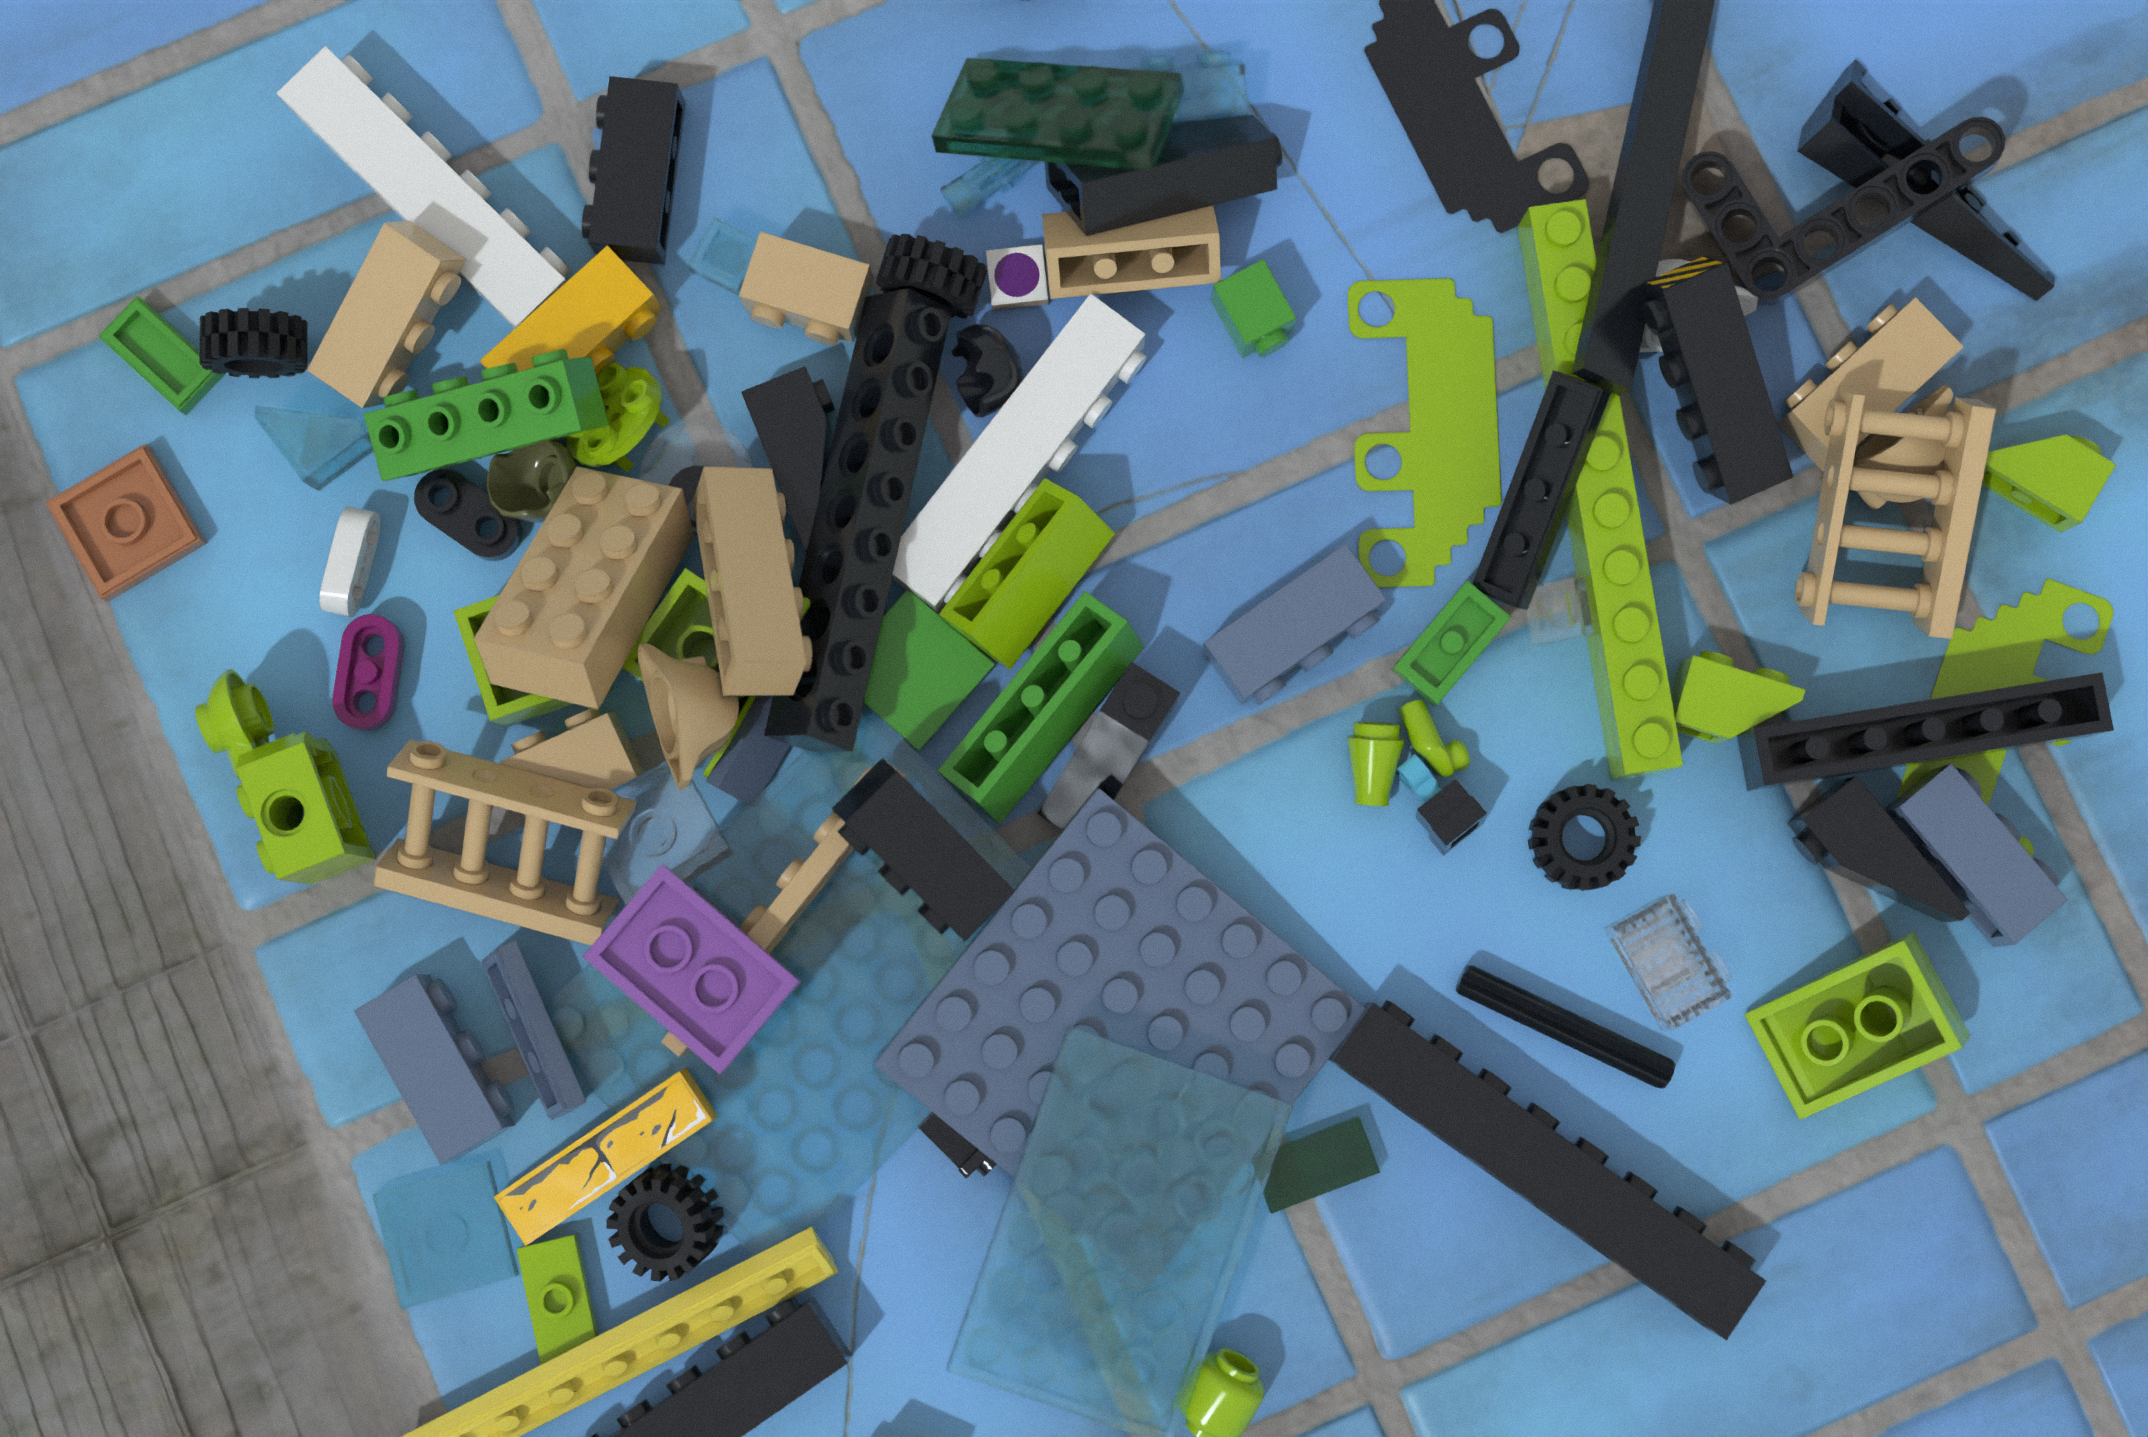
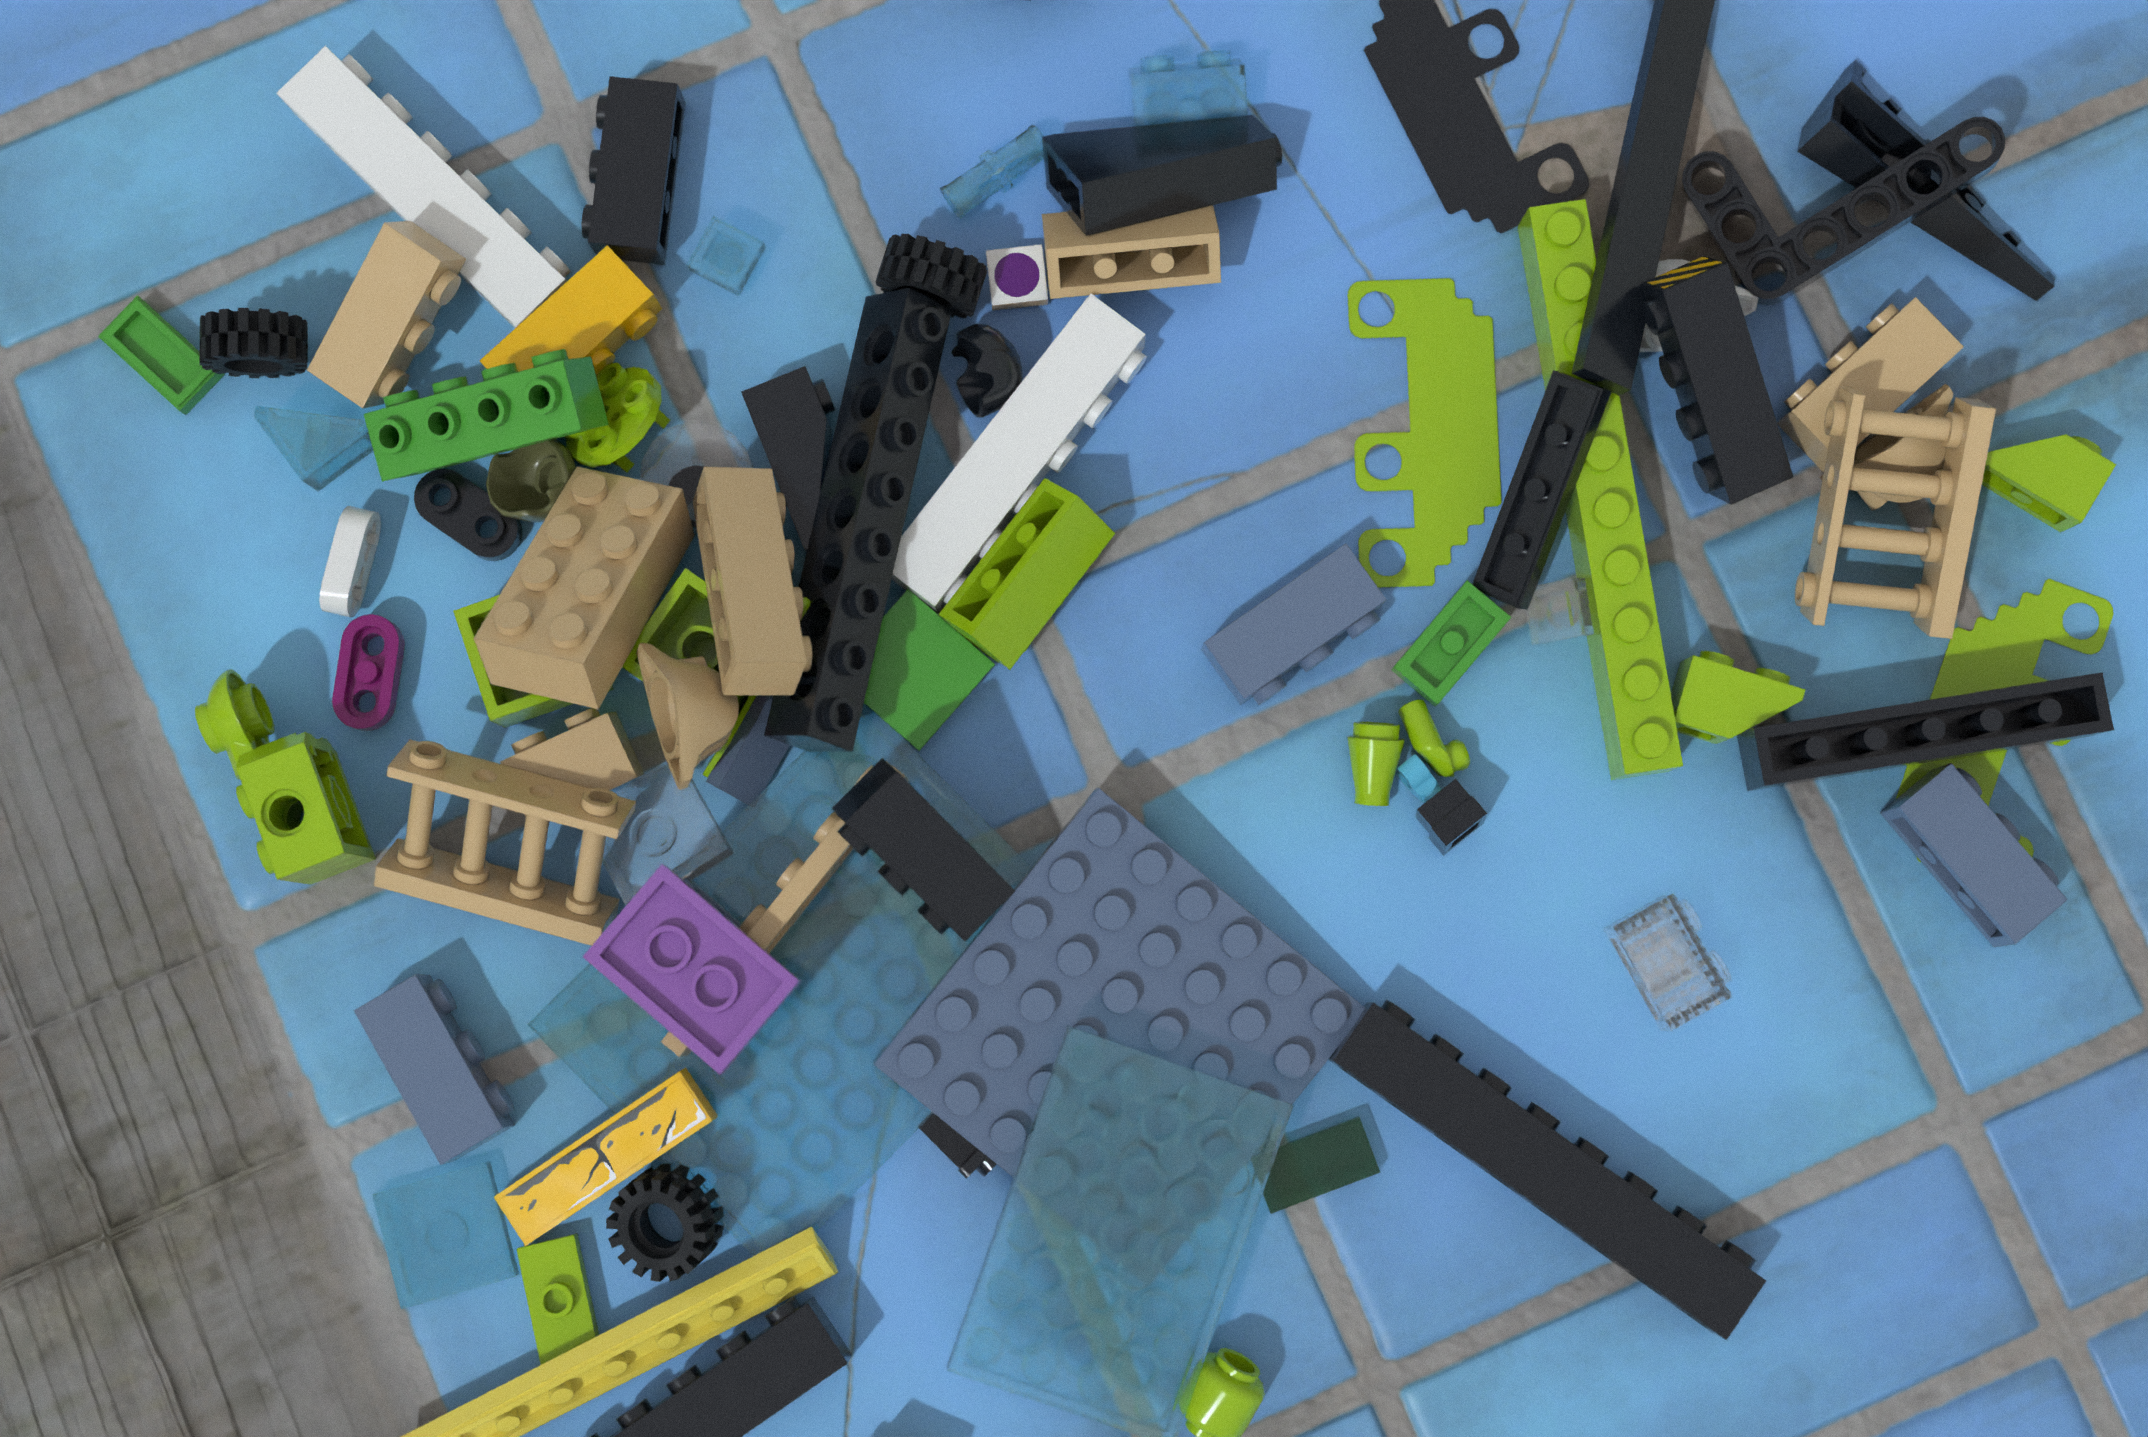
nougat tile [45,444,207,602] -> none
sand blue tile [481,940,587,1120] -> none
tan brick [739,231,874,345] -> none
clear green plate [931,58,1184,171] -> none
bright green brick [937,591,1145,825] -> none
black slope [1037,662,1180,830] -> none
bright green brick [1210,259,1297,358] -> none
black axle [1456,965,1676,1089] -> none
black tyre [1528,784,1641,891] -> none
lime slope [1744,931,1971,1120] -> none
black slope [1787,776,1971,922] -> none

